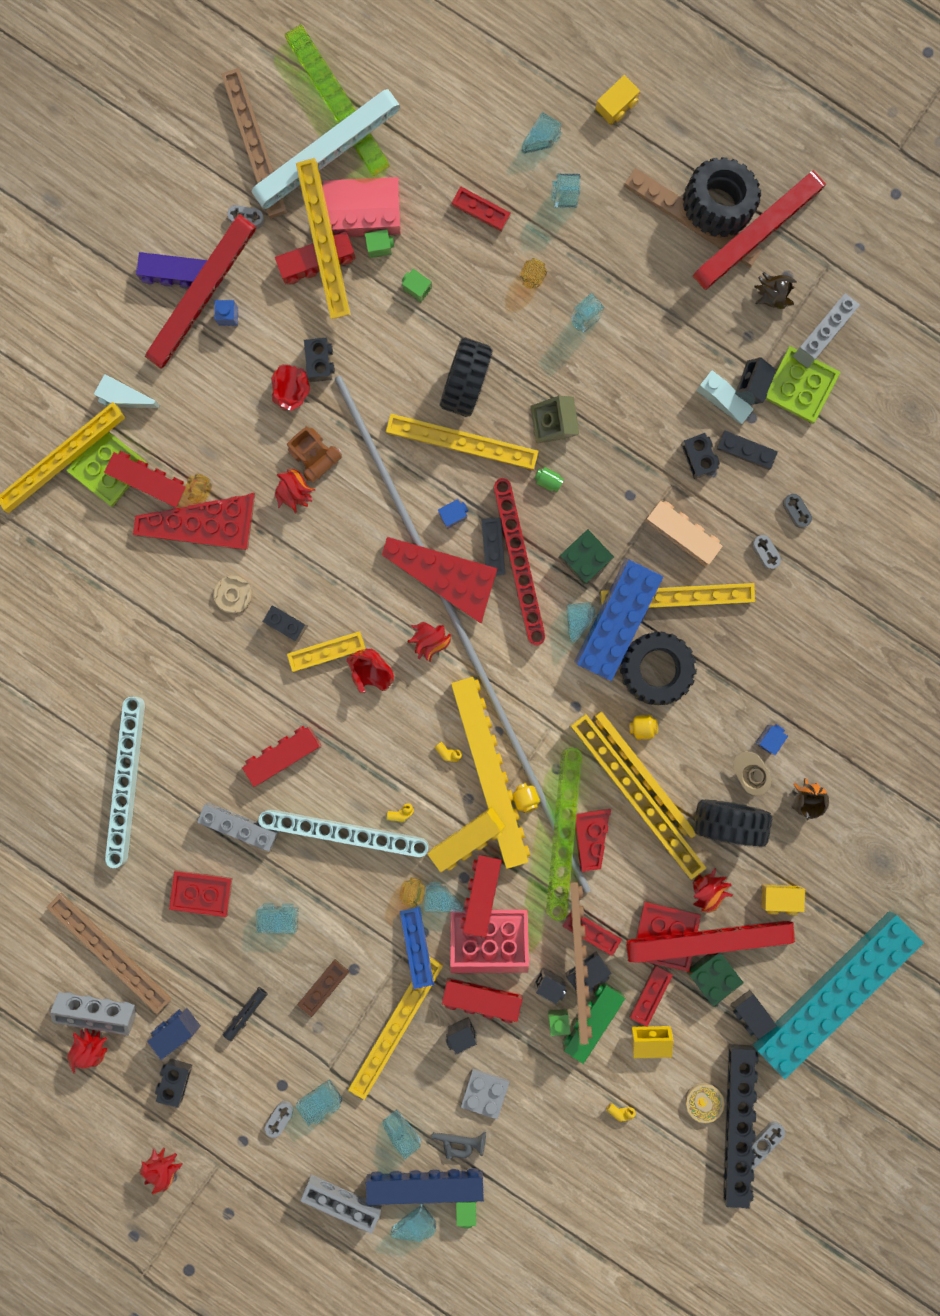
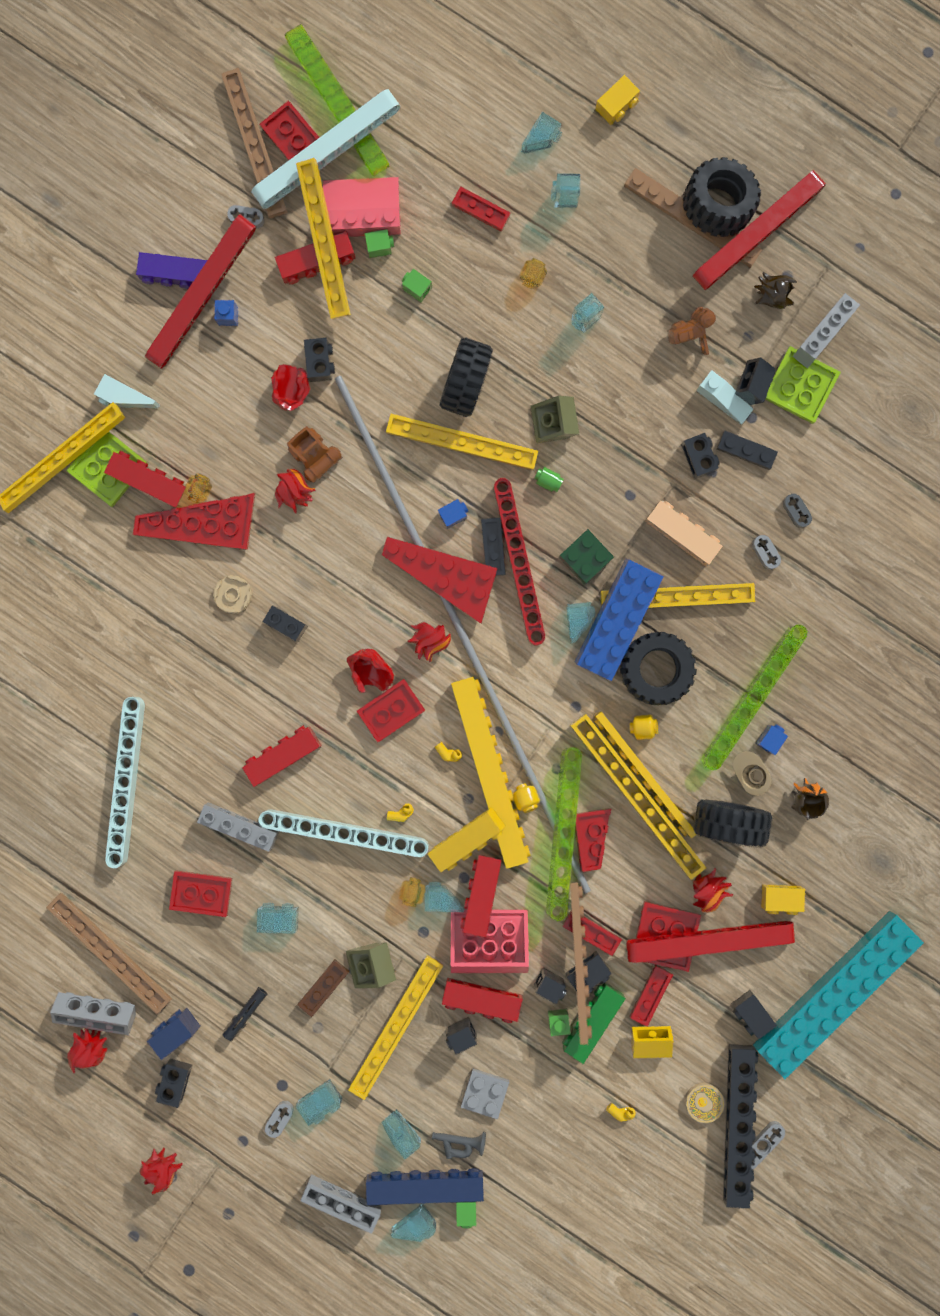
yellow plate [287,631,366,672] -> none
blue plate [400,907,434,989] -> none
dark green brick [686,952,744,1007] -> none
none -> red plate [259,100,320,161]
none -> olive slope [346,942,396,988]
none -> red plate [357,679,426,743]
none -> dark orange piece [667,307,716,355]
none -> clear neon green beam [702,625,808,770]

